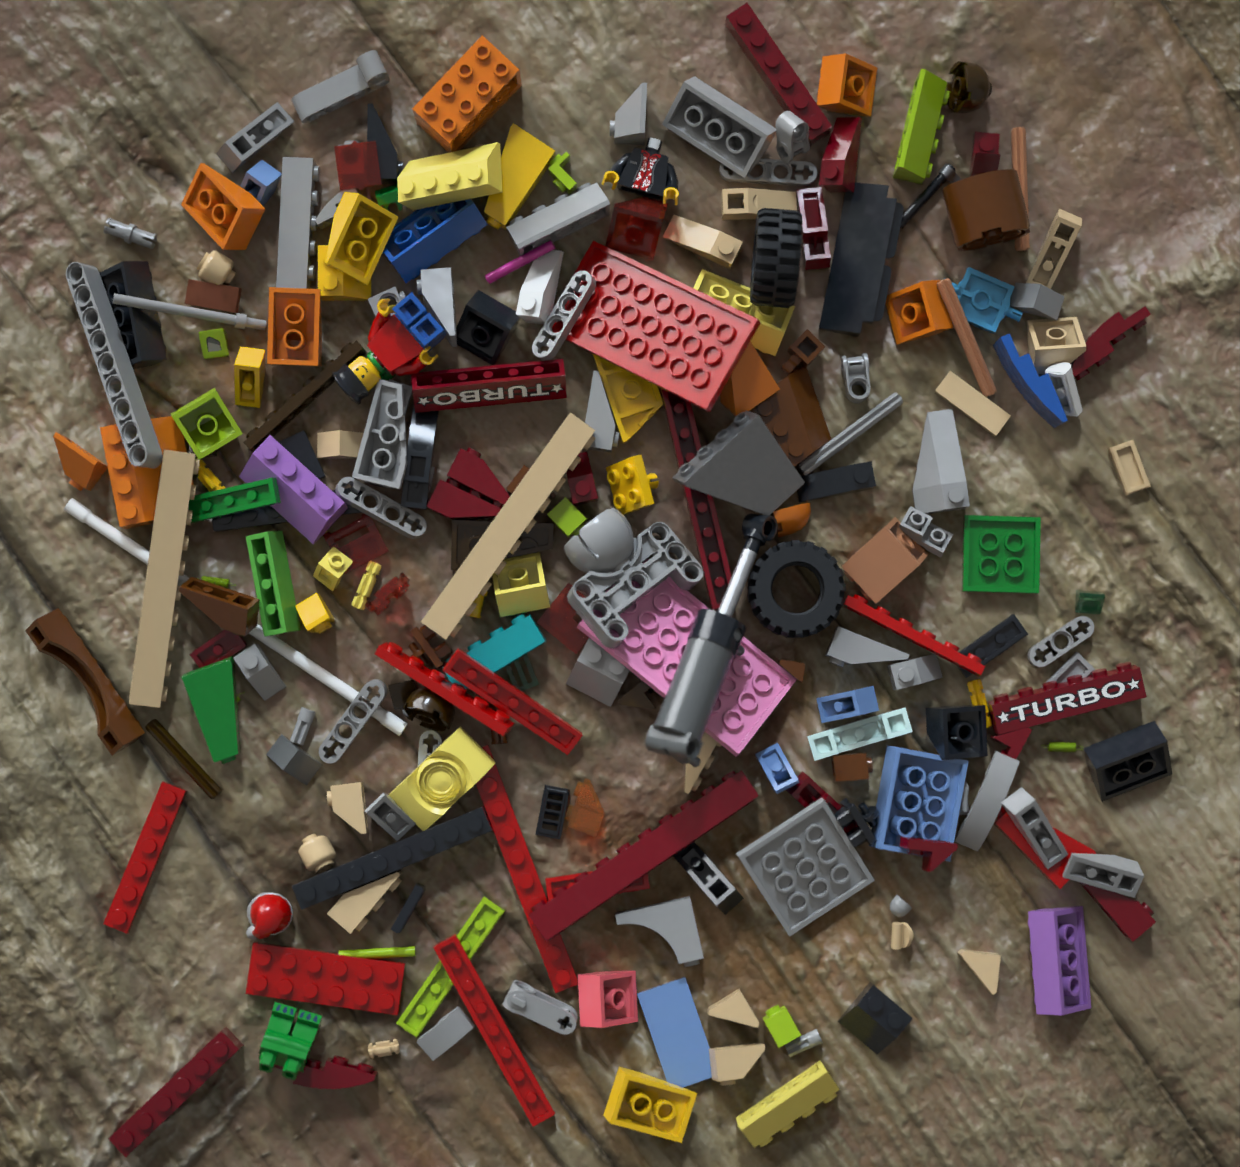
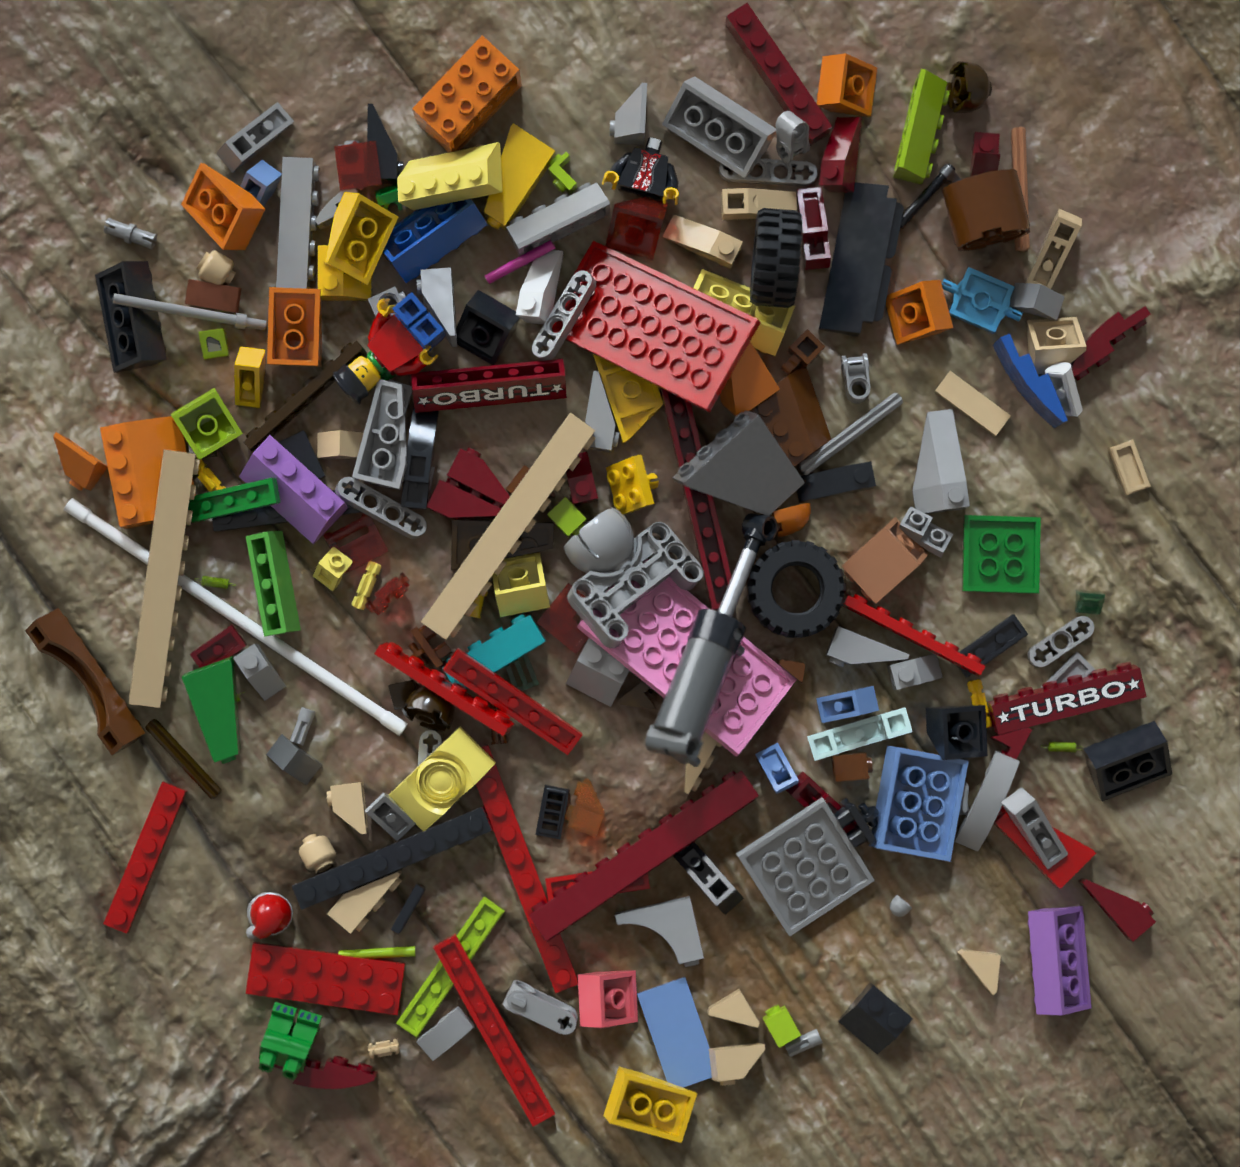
light grey beam [66,262,163,469] -> none
dark red brick [108,1027,243,1158] -> none
reddish brown slope [179,577,260,636] -> none
light grey beam [291,50,390,123] -> none
yellow slope [295,593,335,634] -> none
light grey beam [319,679,387,764] -> none
light yellow slope [736,1061,840,1148] -> none
tan plate [891,922,914,949] -> none
dark red slope [899,837,958,872] -> none
nougat axle [937,278,997,397] -> none
light grey slope [1062,853,1144,898] -> none

